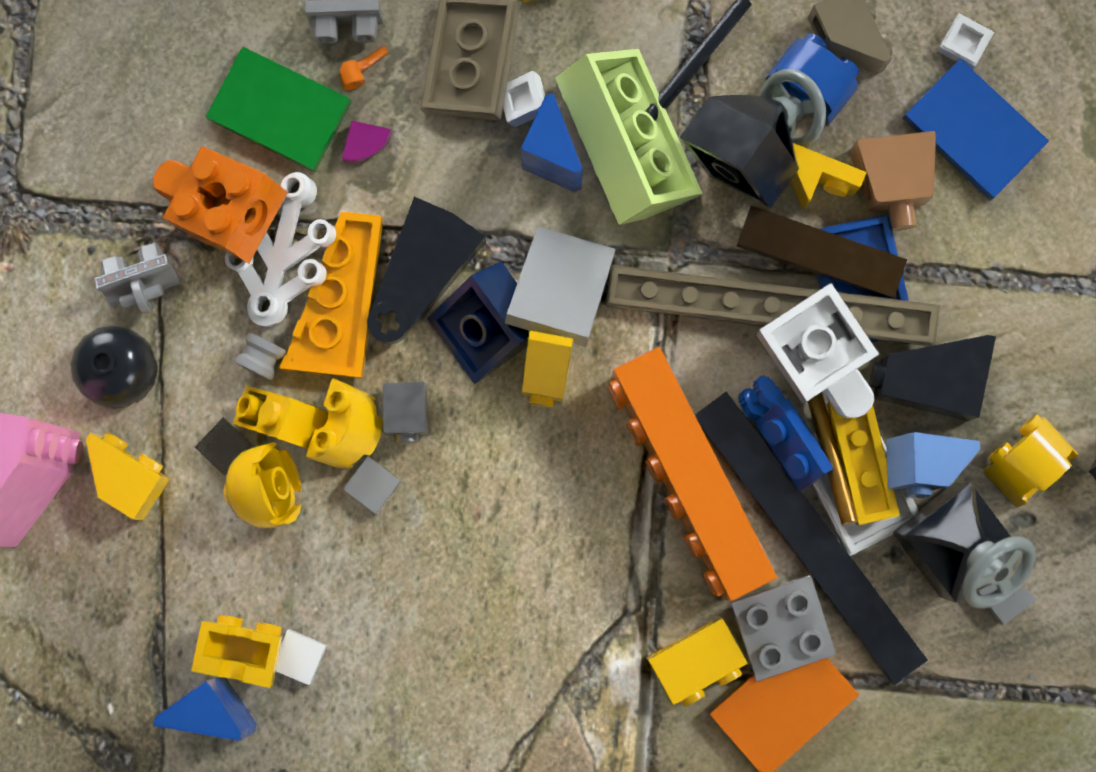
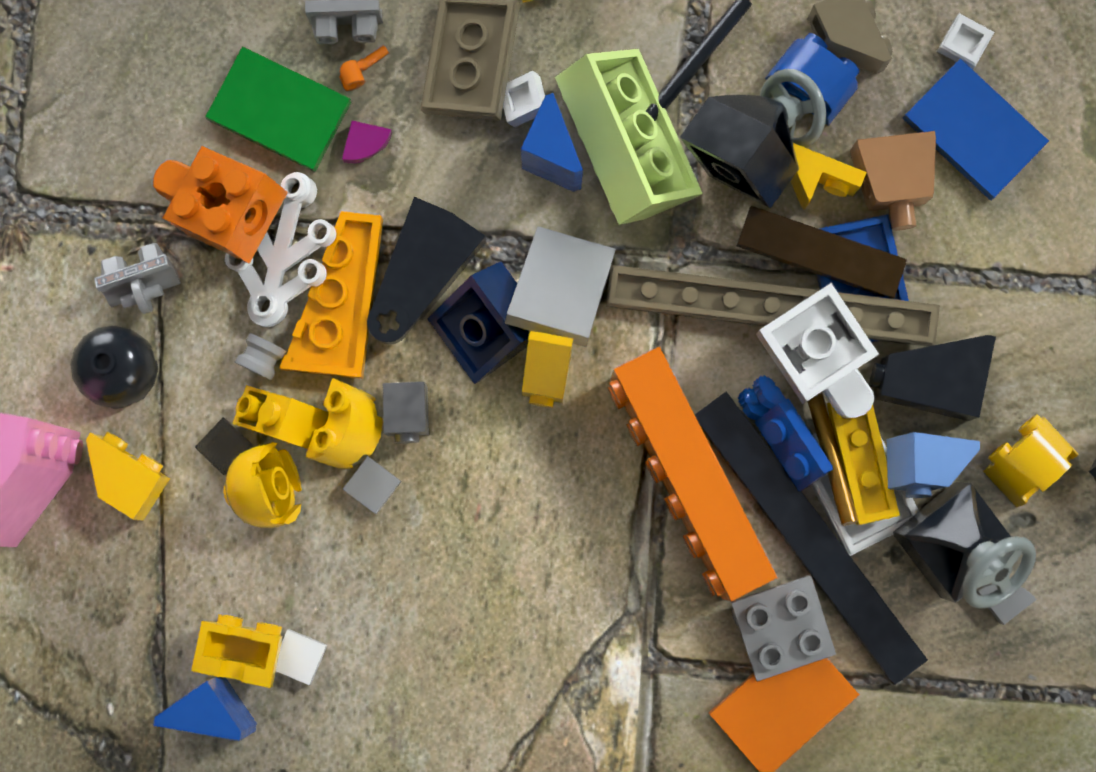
yellow brick [646,617,748,707] -> none

